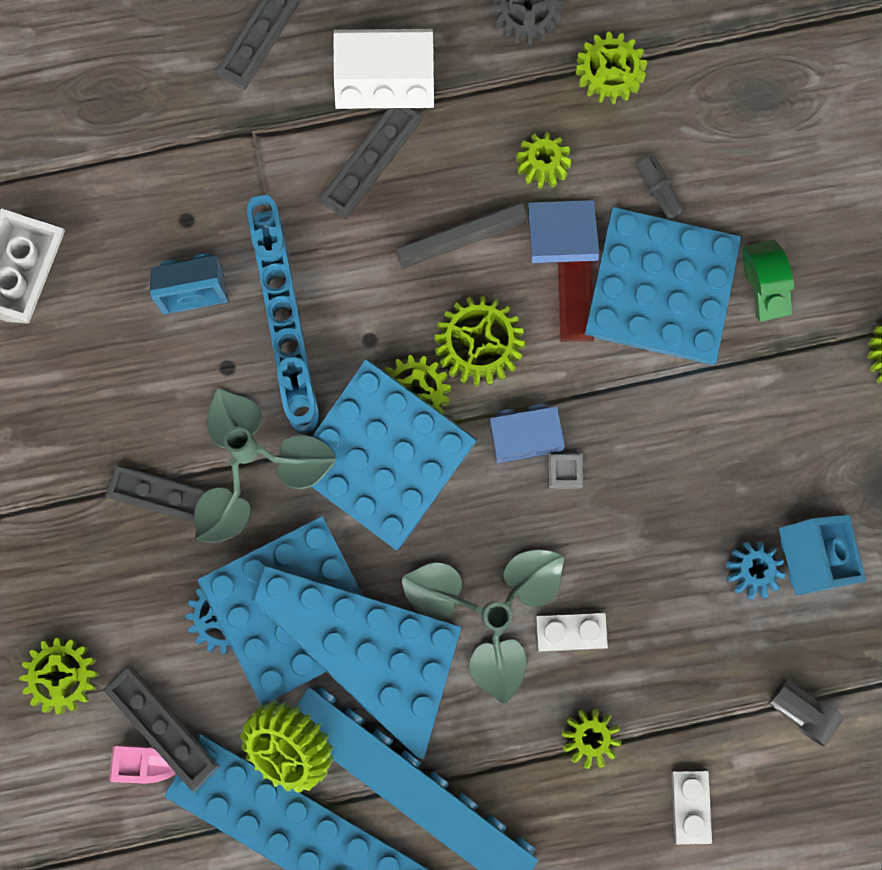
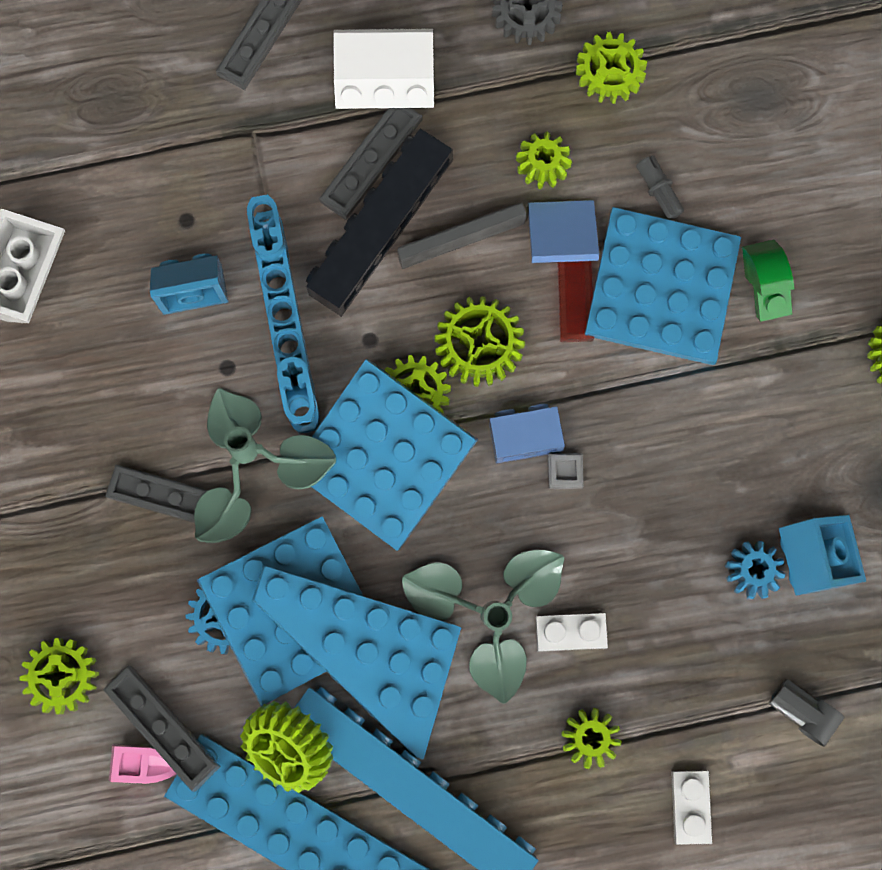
none -> black brick [306,128,453,317]

